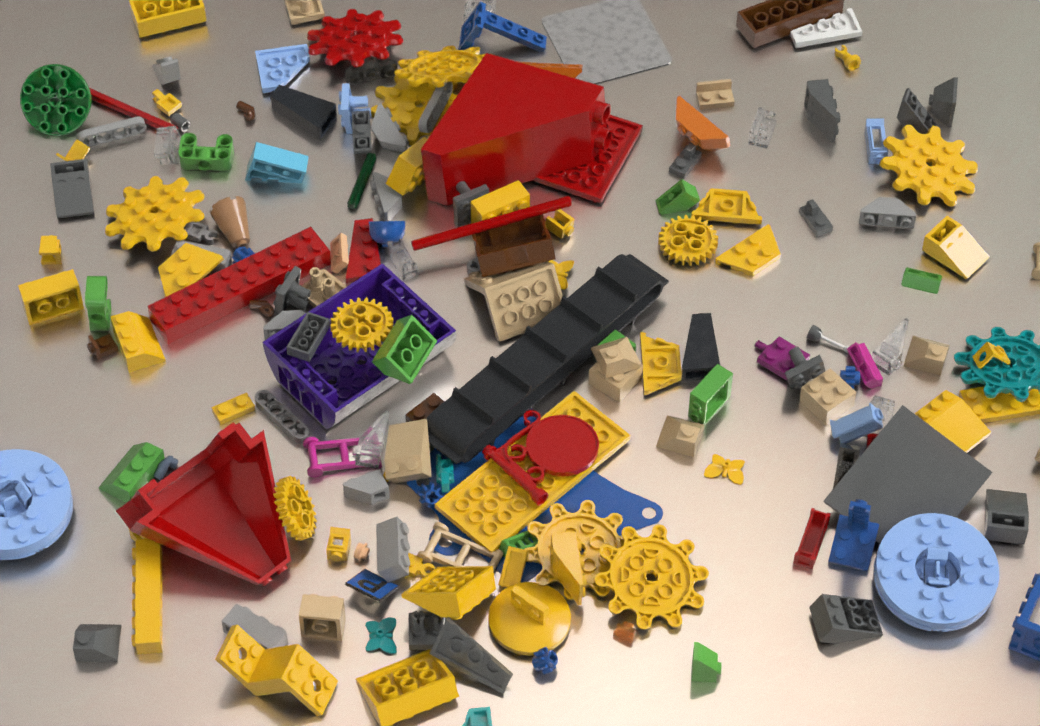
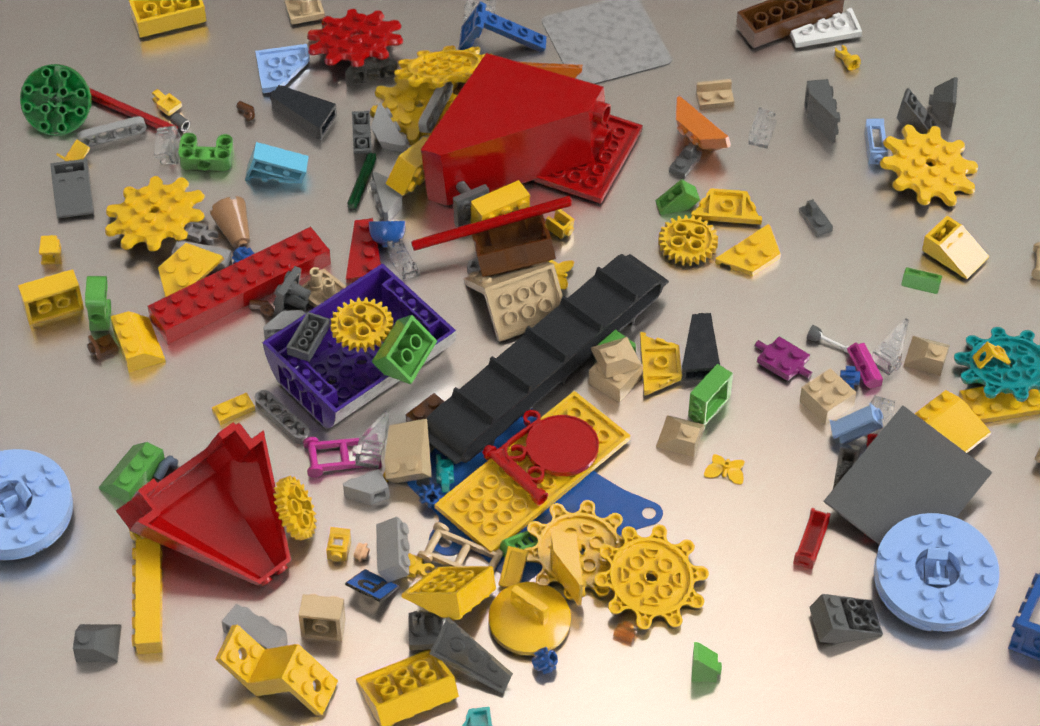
light grey slope [152,56,181,85] -> none
light nougat plate [330,233,349,274] -> none
light blue plate [338,83,371,134] -> none
teal piece [365,617,397,654] -> none
dark grey plate [785,346,825,389] -> none
blue bracket [828,499,879,572] -> none
light grey slope [859,197,916,228] -> none
dark grey slope [984,489,1029,544] -> none

